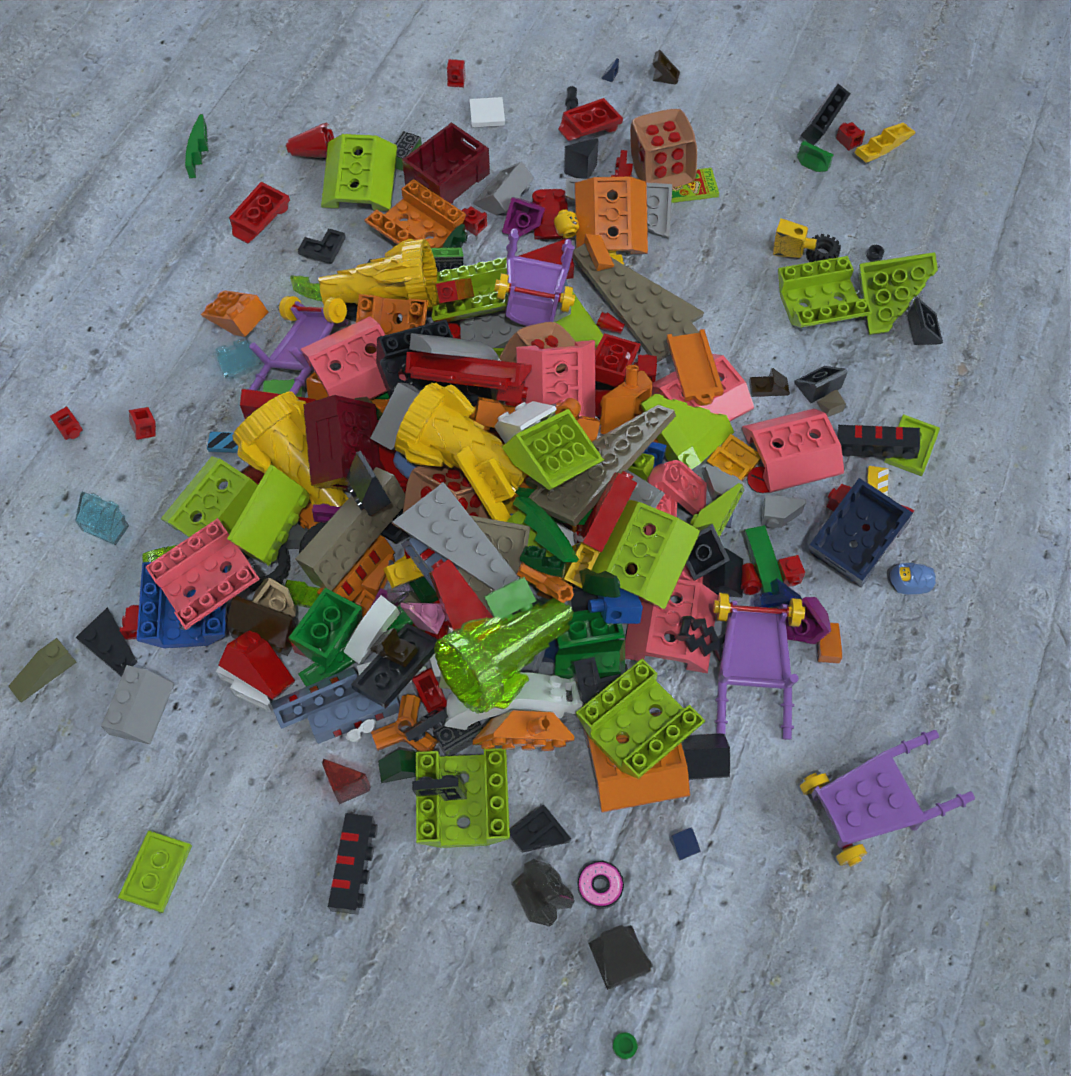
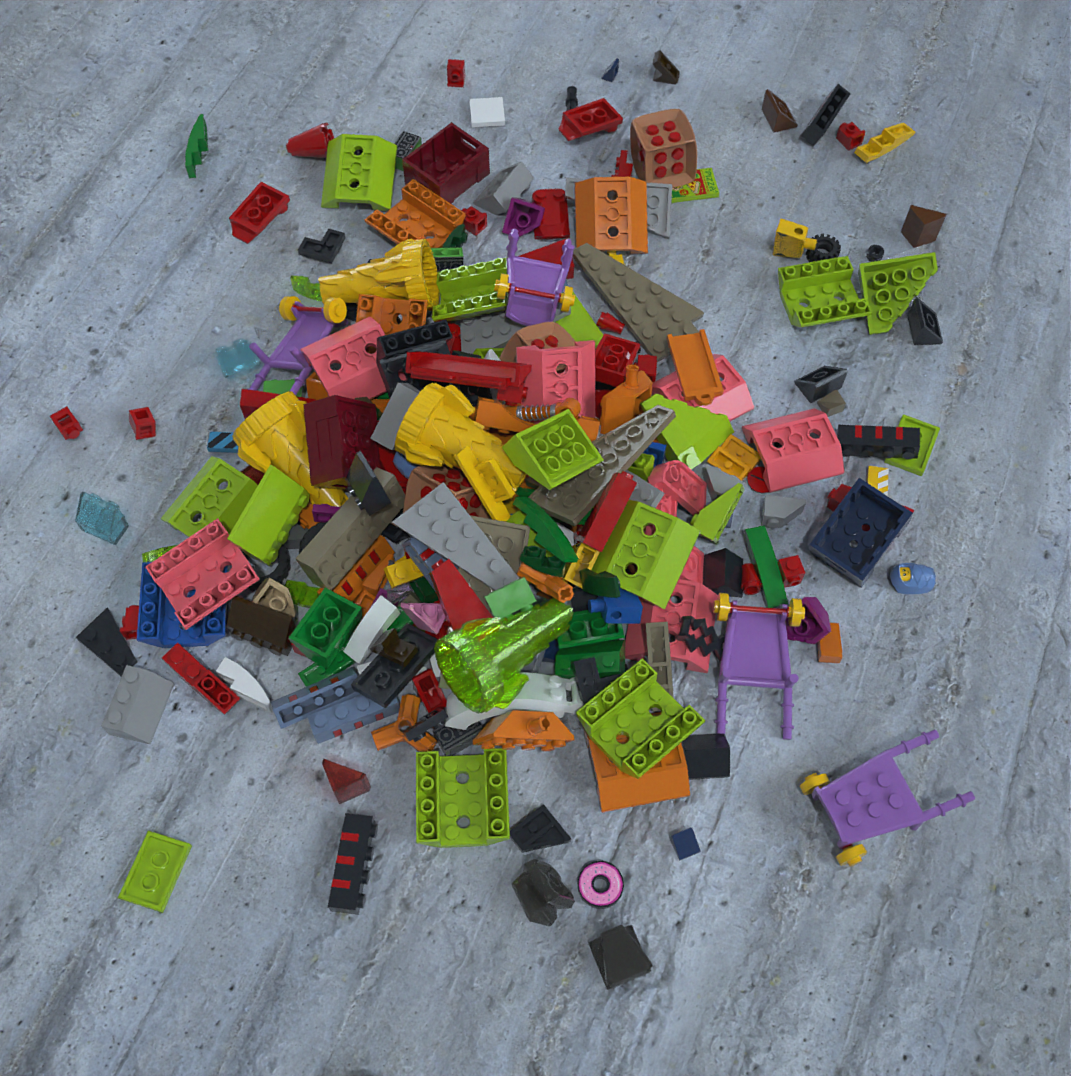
olive slope [8,638,77,703] -> none
orange slope [201,290,269,337] -> none
red slope [218,630,295,699] -> none
white piece [346,719,377,742] -> none
dark green slope [378,750,416,783] -> none
light grey slope [410,333,498,360] -> none
black plate [412,775,467,801] -> none
red slope [435,278,474,304] -> none
white slope [494,401,557,444] -> none
yellow head [554,210,580,238] -> none
black slope [564,138,599,179] -> none
orange slope [584,234,614,271] -> none
green tile [612,1032,638,1060] -> none
black slope [685,524,730,581] -> none
dark brown slope [749,368,790,397] -> none
clear blue slope [753,578,802,608] -> none
green slope [797,141,834,172] -> none
none -> red slope [162,642,240,715]
none -> dark tan slope [646,622,674,712]
none -> reddish brown slope [761,89,798,133]
none -> reddish brown slope [901,205,946,249]

